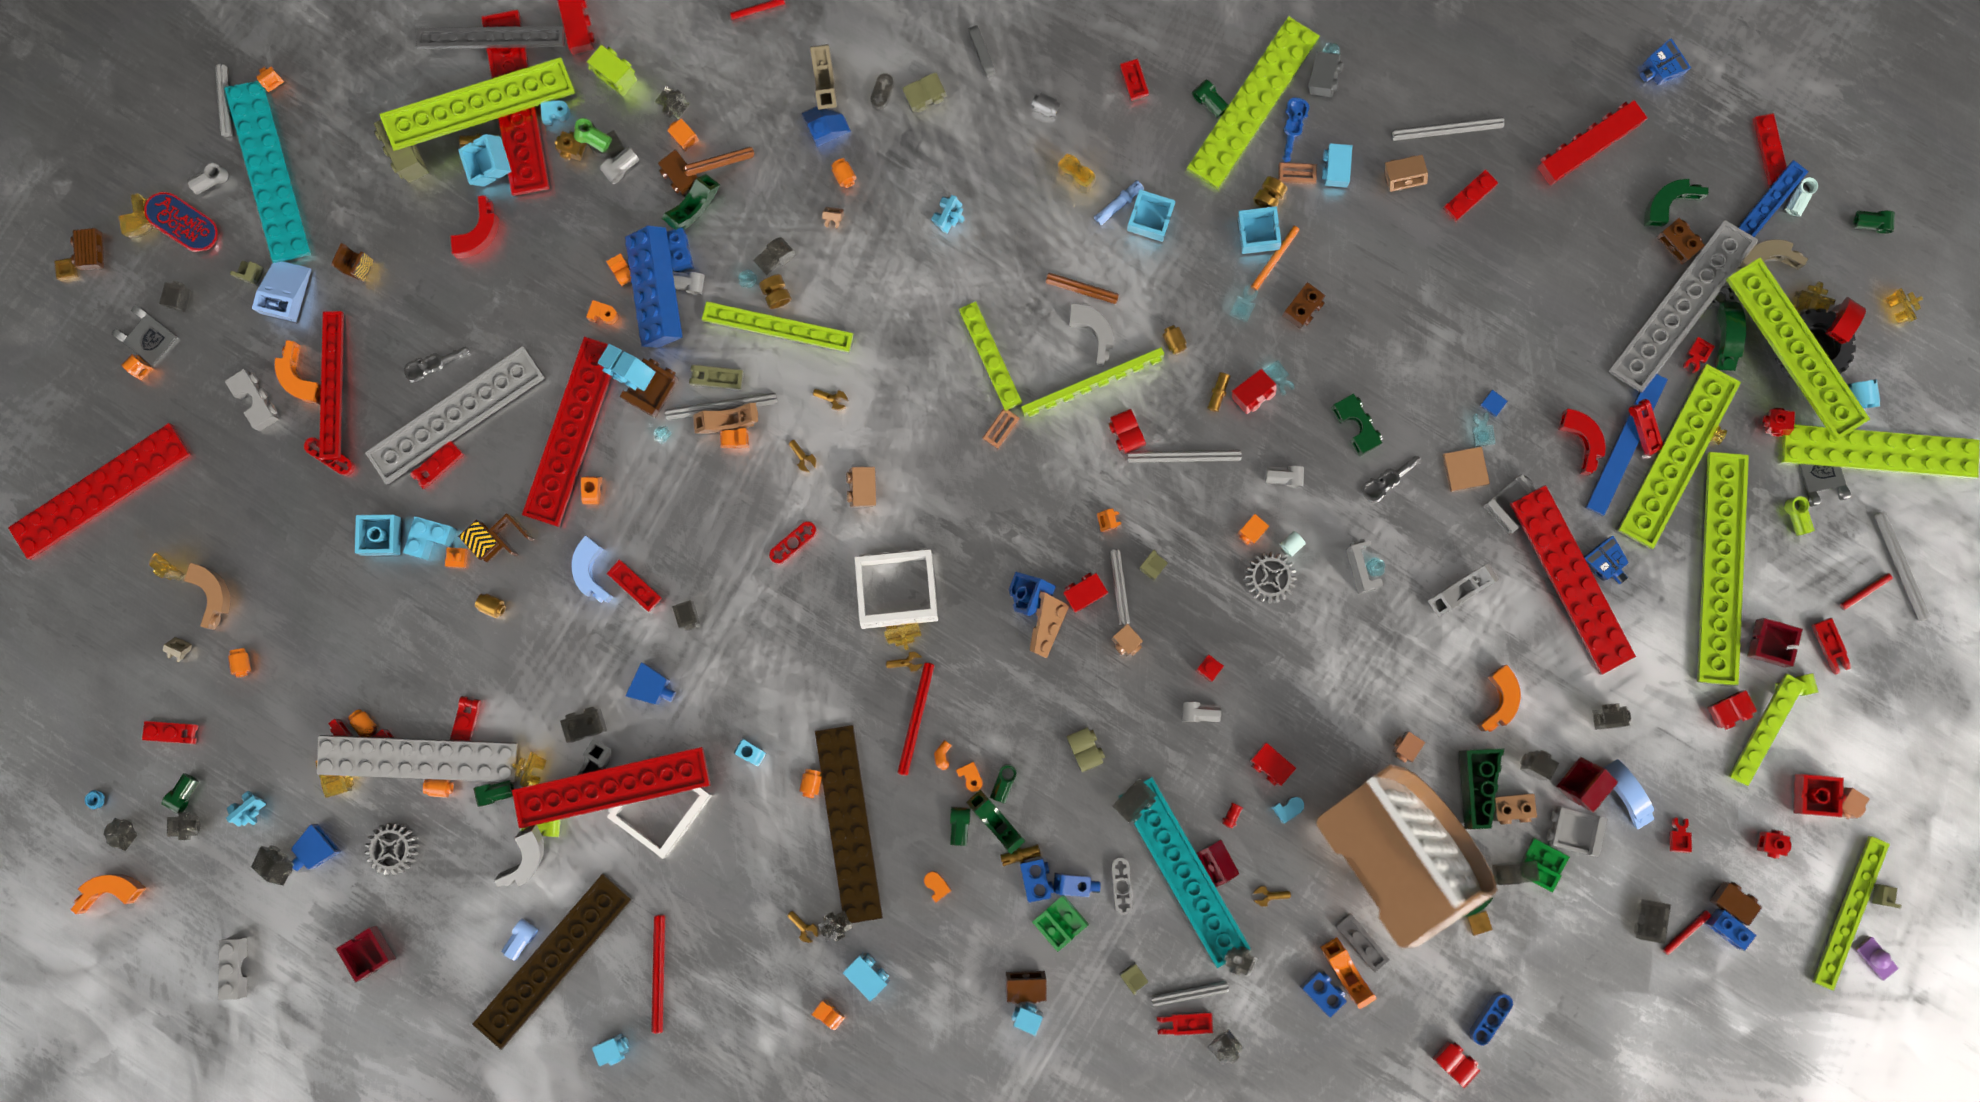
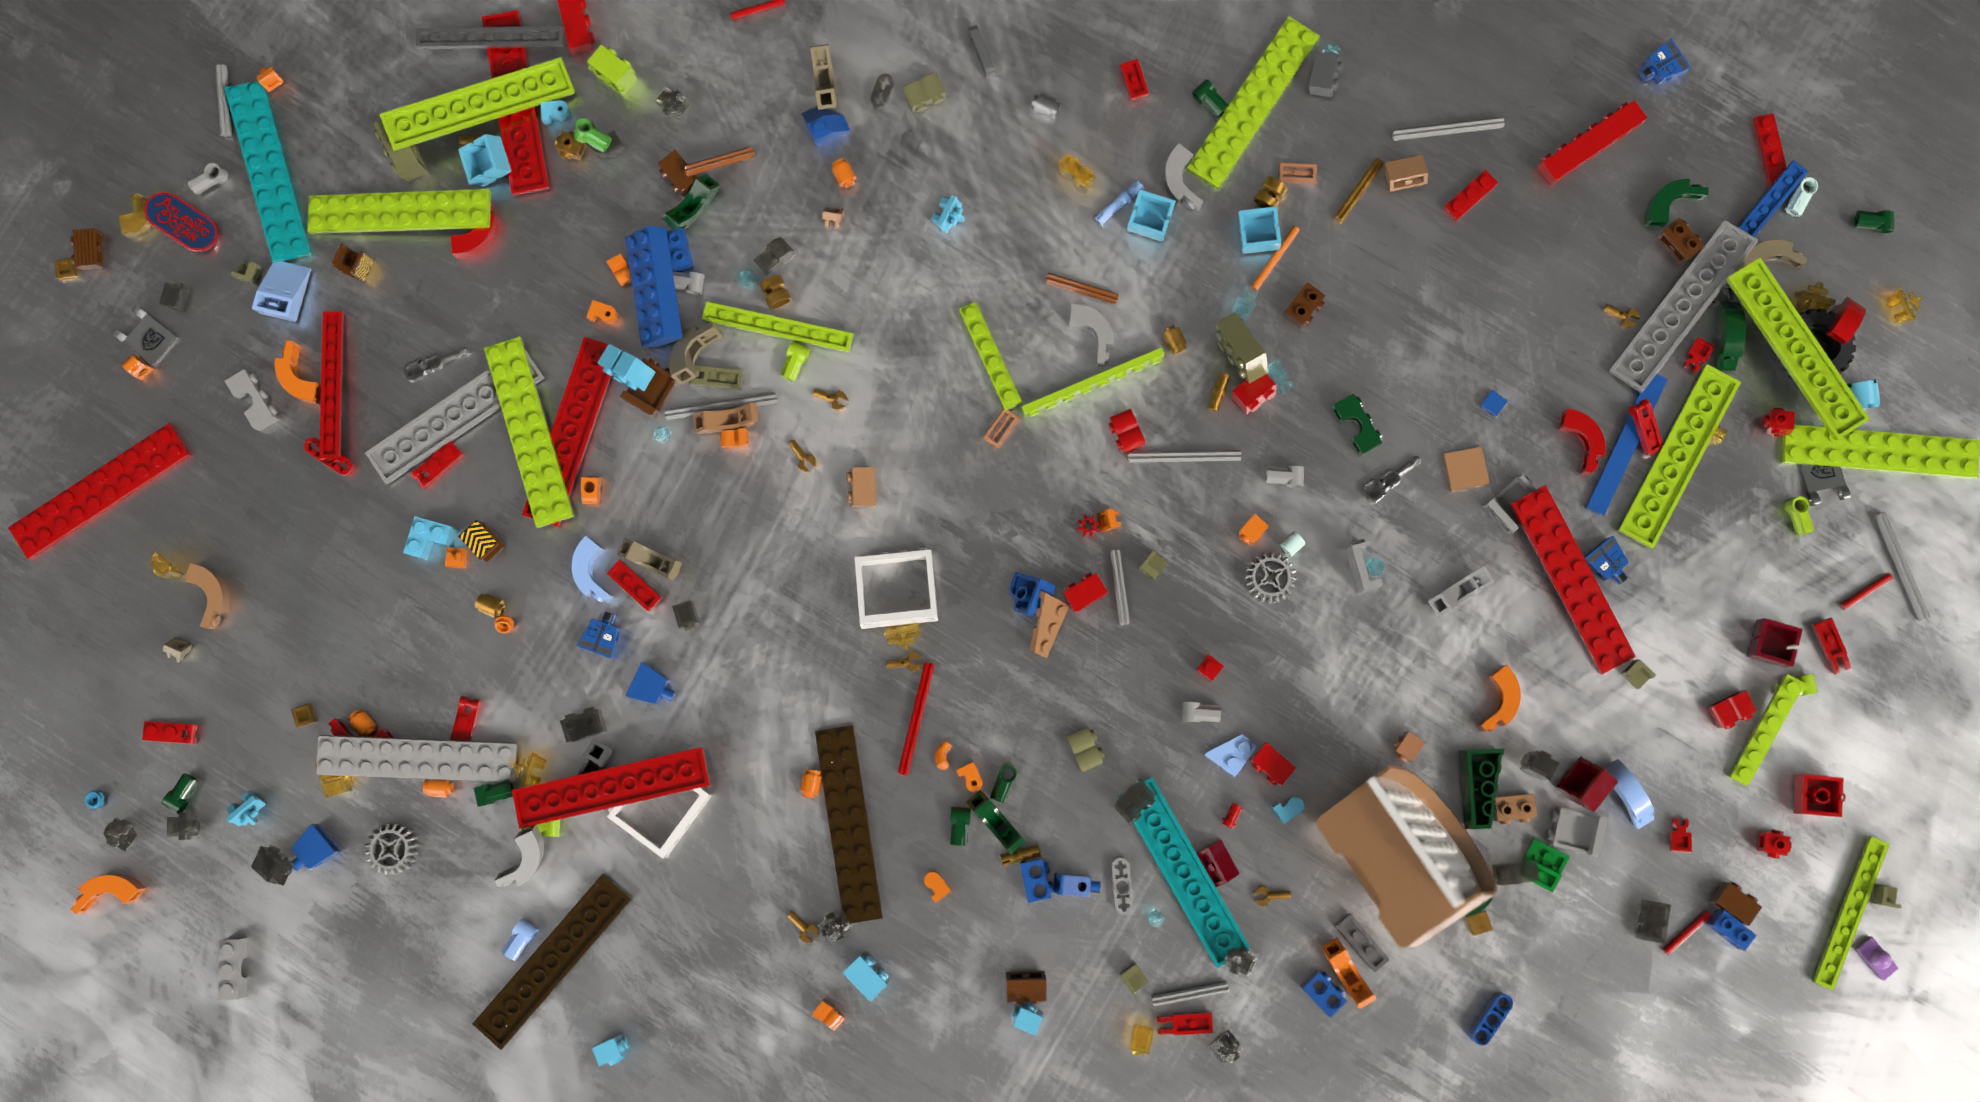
orange brick [228,648,251,678] -> none
dark red piece [336,926,396,982] -> none
medium azure brick [355,515,401,556] -> none
reddish brown piece [488,513,535,557] -> none
light grey piece [600,146,639,184] -> none
red axle [651,915,665,1034] -> none
orange brick [667,118,699,152] -> none
medium azure leg [734,737,766,767] -> none
red beam [769,522,817,564] -> none
green slope [1032,895,1089,952] -> none
medium nougat brick [1112,624,1143,656] -> none
blue piece [1282,98,1310,163] -> none
medium azure brick [1322,144,1352,188] -> none
red brick [1432,1041,1480,1088] -> none
clear light blue plate [1472,412,1496,447] -> none
clear smoke brick [1592,703,1631,730] -> none
lime plate [1697,452,1749,686] -> none
nougat brick [1841,788,1870,819] -> none
none -> pearl gold tile [291,703,317,728]
none -> lime plate [307,189,491,234]
none -> lime plate [484,337,575,528]
none -> orange plate [494,615,514,633]
none -> blue torso [577,611,621,660]
none -> dark tan arch [617,538,682,581]
none -> dark tan arch [669,322,723,385]
none -> lime piece [780,341,810,382]
none -> red gear [1077,515,1100,538]
none -> clear yellow brick [1129,1024,1154,1056]
none -> clear light blue plate [1148,909,1164,928]
none -> light grey arch [1164,143,1203,212]
none -> light blue wing [1204,734,1257,777]
none -> olive brick [1215,312,1269,384]
none -> pearl gold axle [1334,158,1384,222]
none -> pearl gold bar [1604,304,1641,328]
none -> olive panel [1621,659,1656,689]

